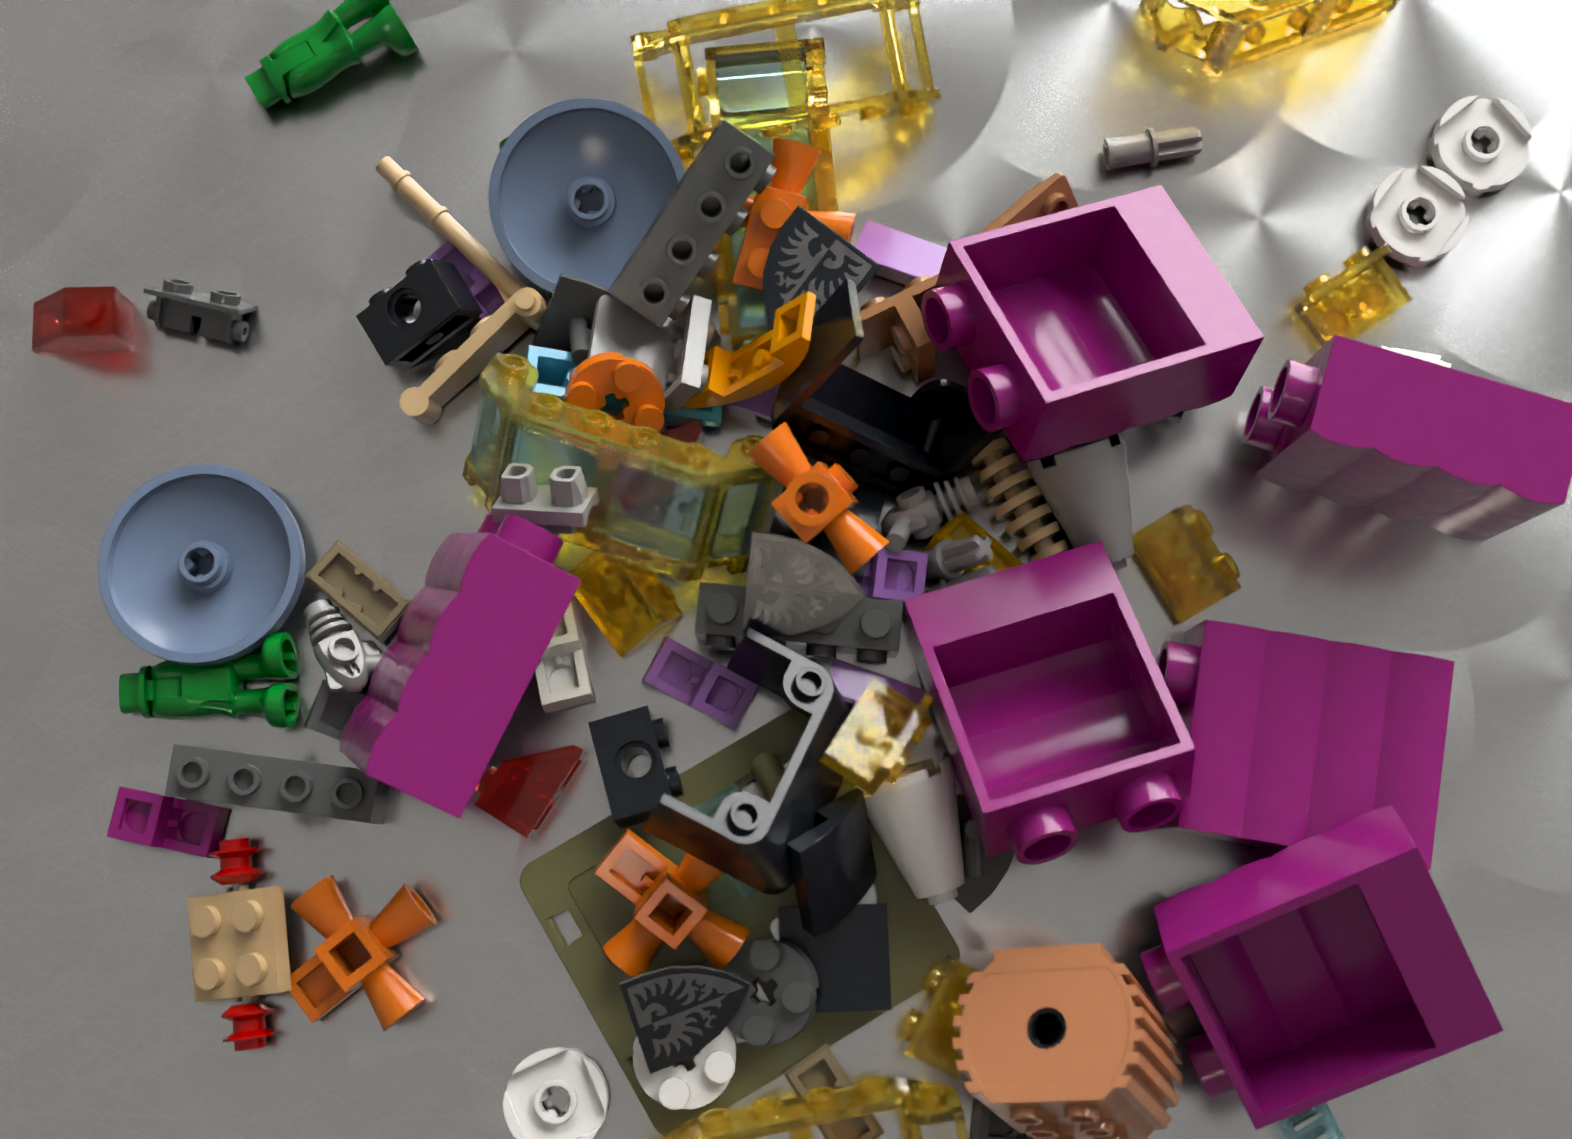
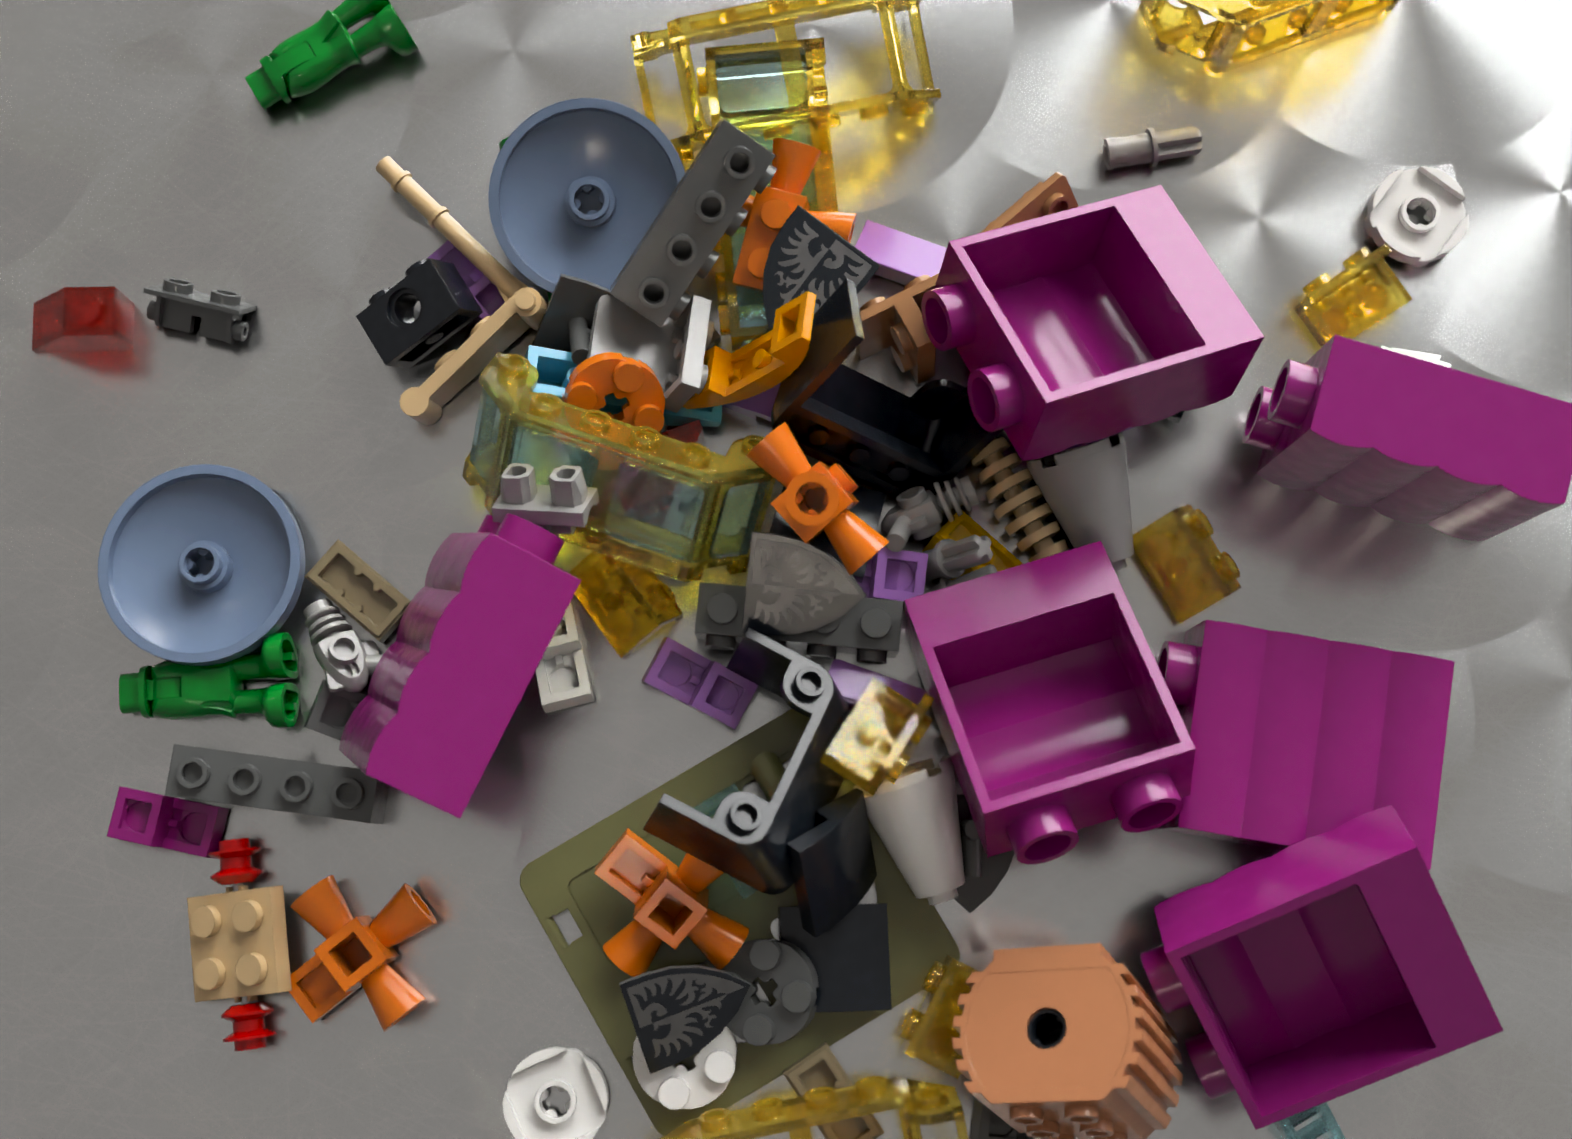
clear red slope [474,745,588,839] -> none
black brick [588,705,684,829] -> none
white plate [1427,95,1532,196] -> none

